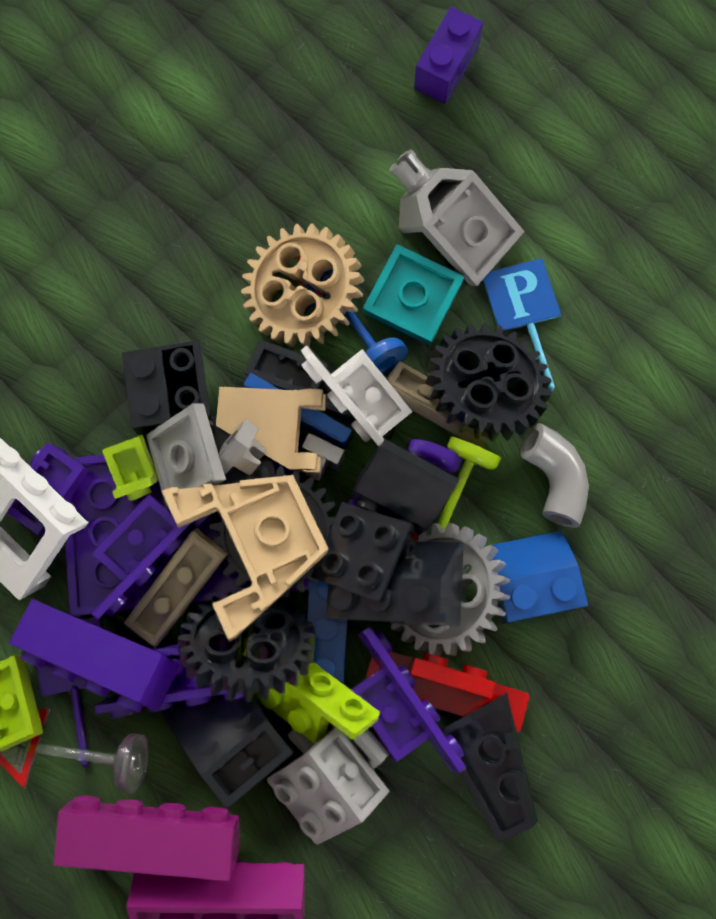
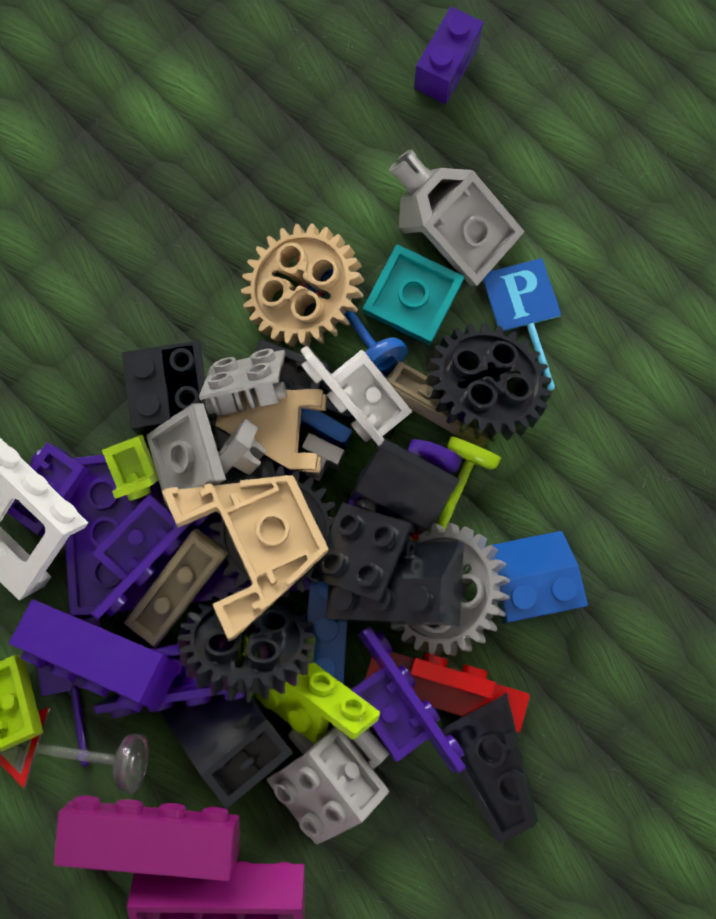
light grey cylinder [520,423,589,528] -> none
none -> light grey hinge [199,349,287,416]

